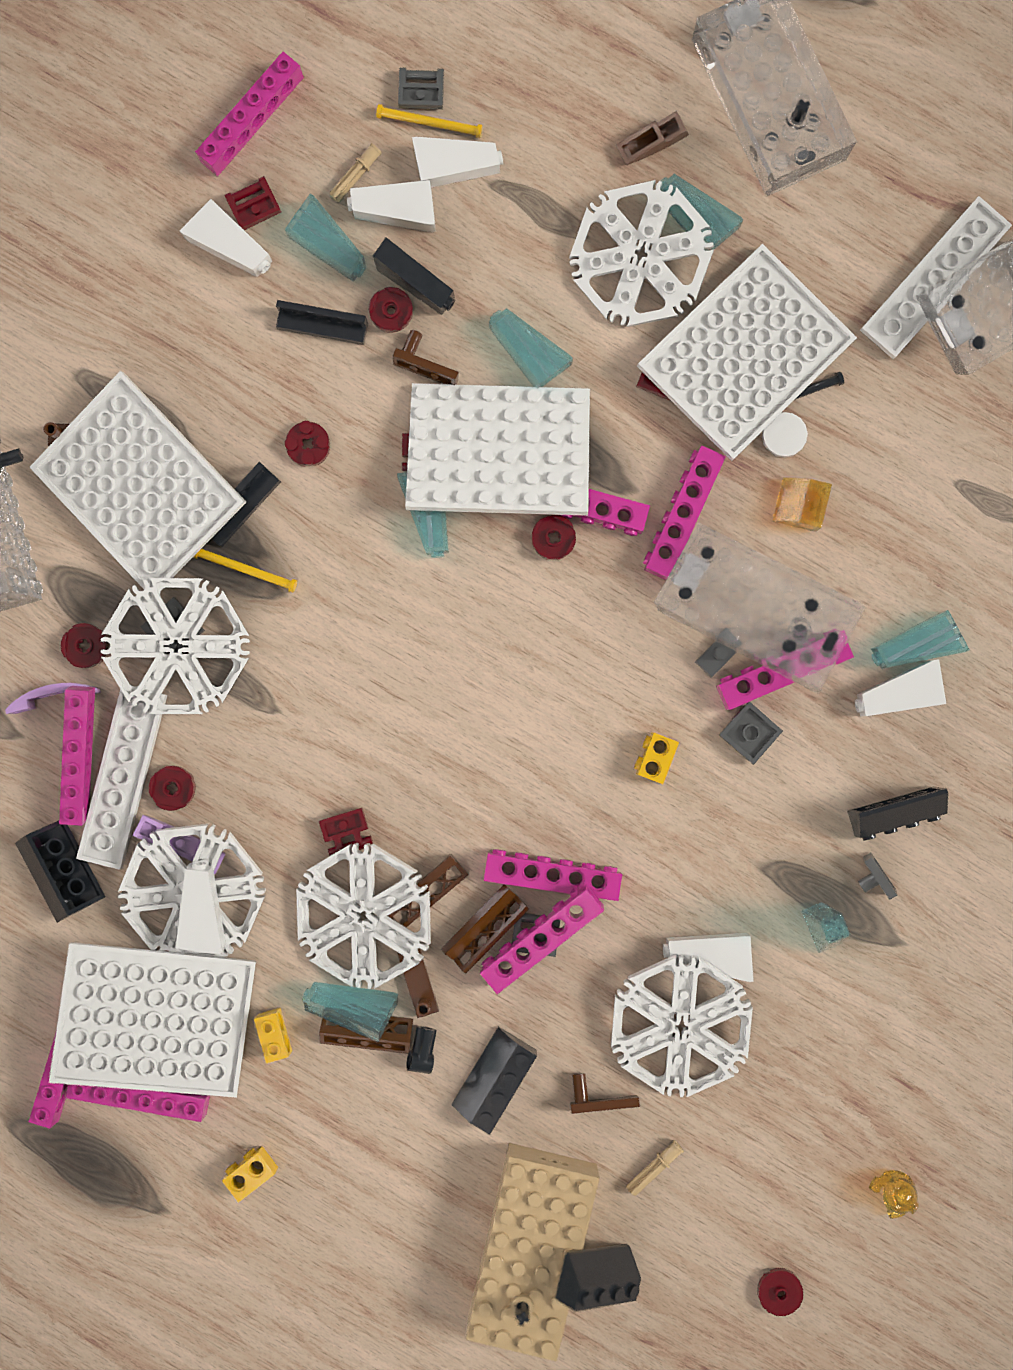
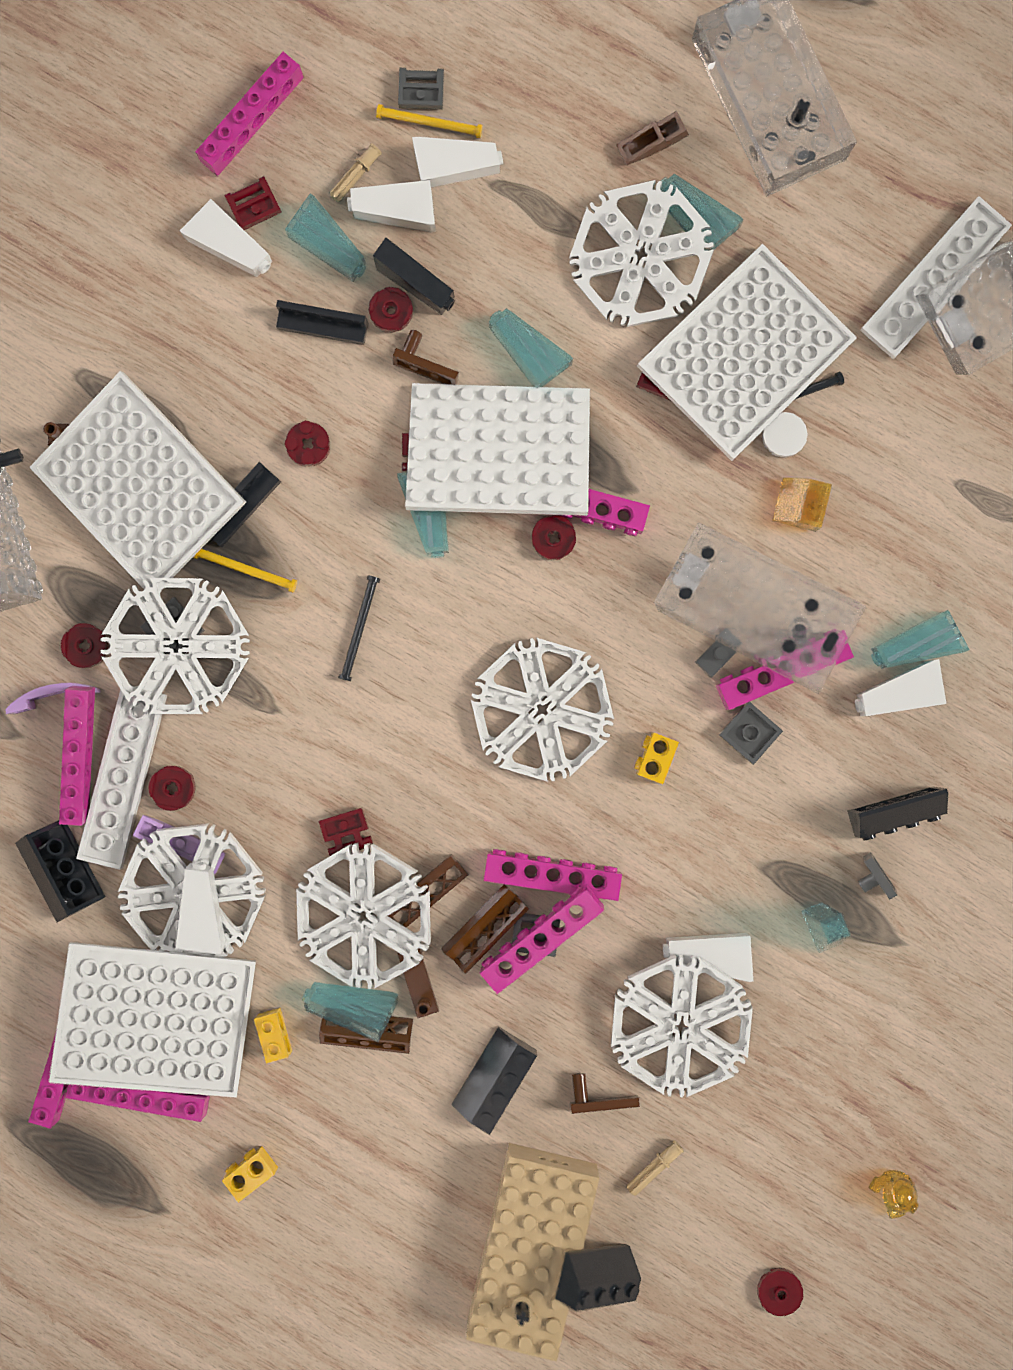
black piece [406,1026,437,1074] -> none
dark pink brick [643,445,726,581] -> none
none -> black bar [338,575,380,682]
none -> white plate [471,638,614,782]

